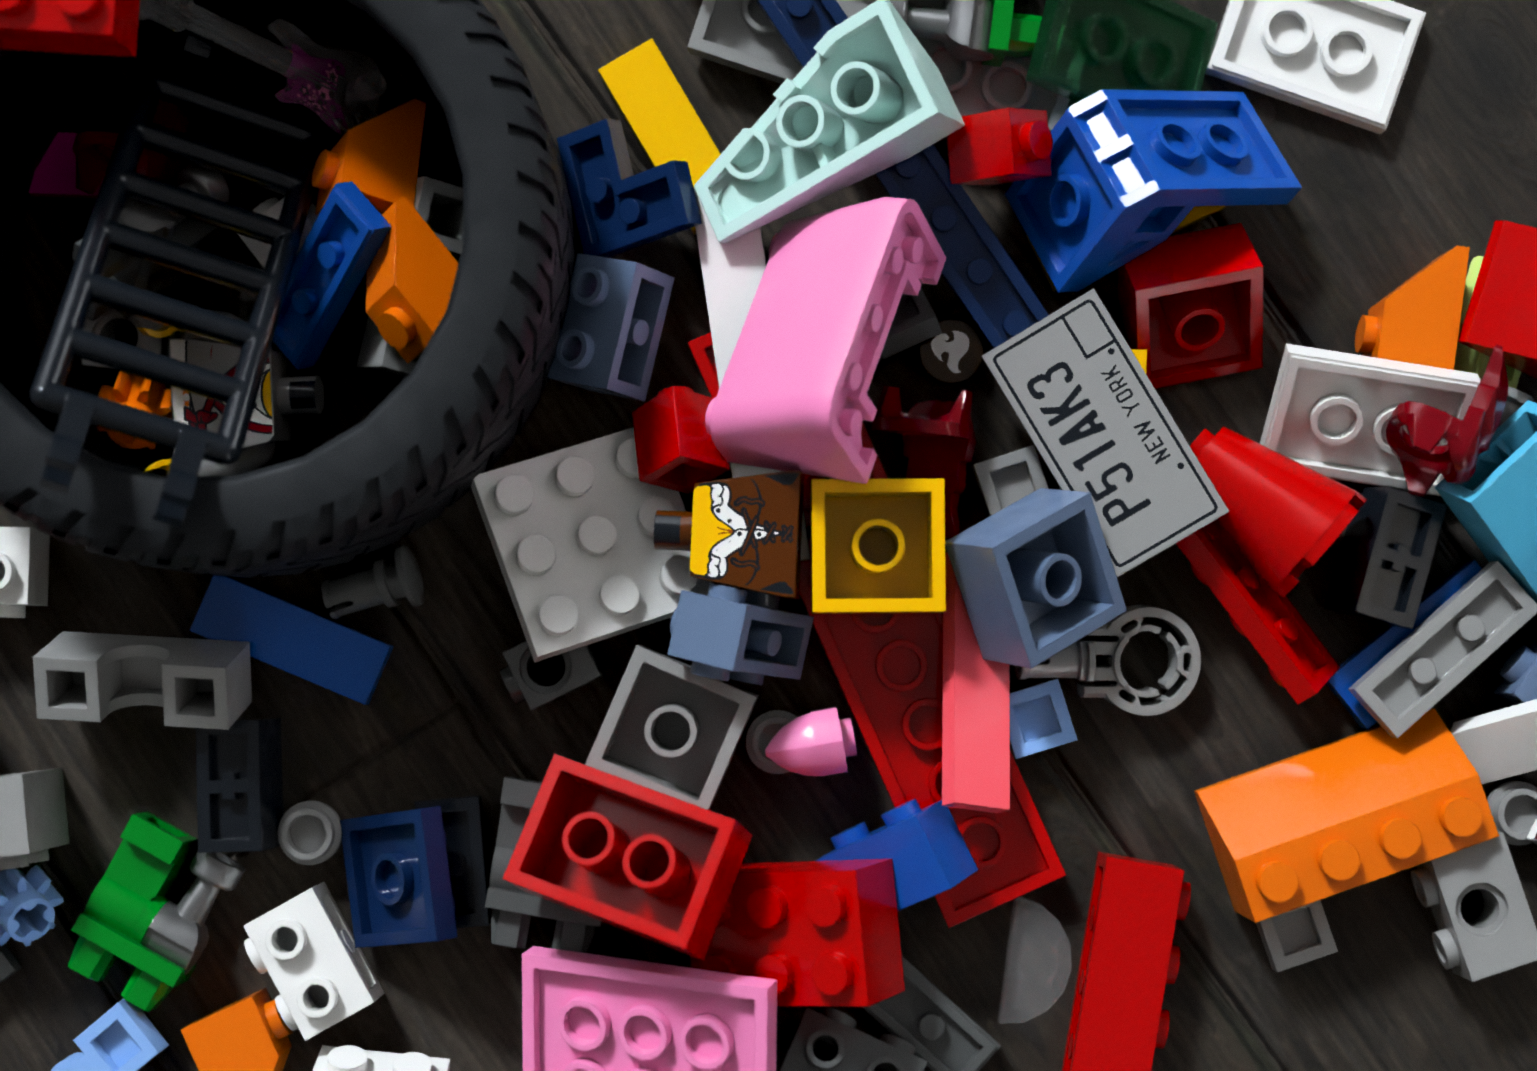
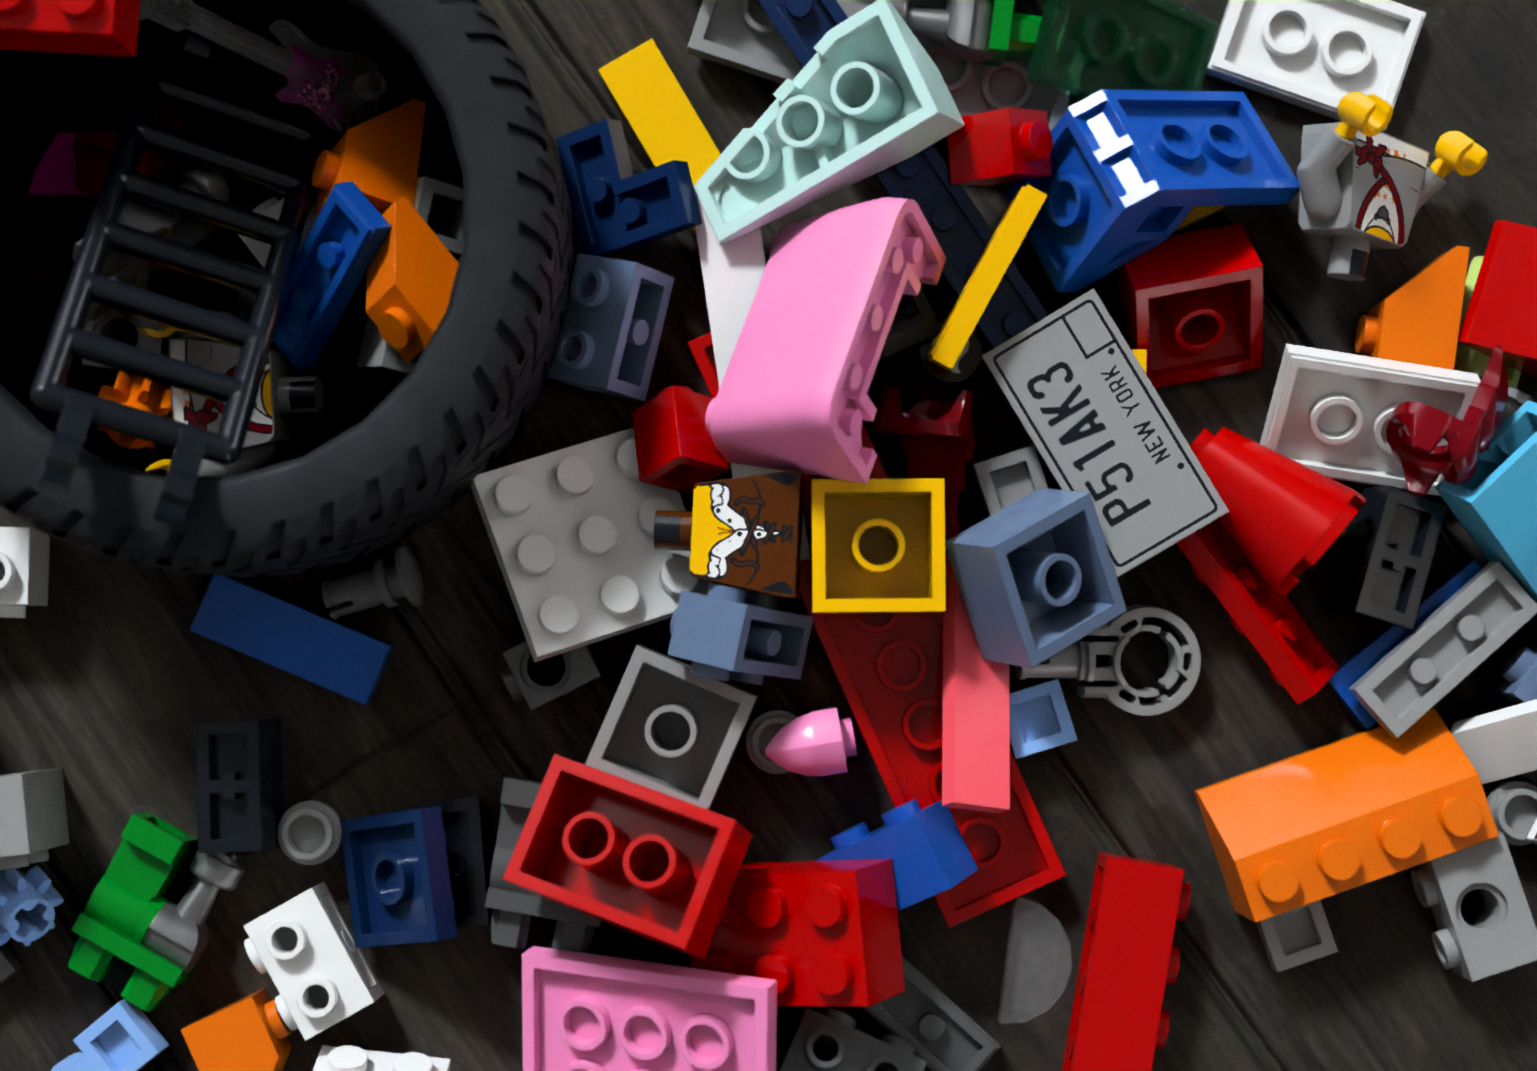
light grey arch [33,631,252,730] -> none
none -> yellow tile [927,184,1048,370]
none -> torso [1296,92,1488,281]

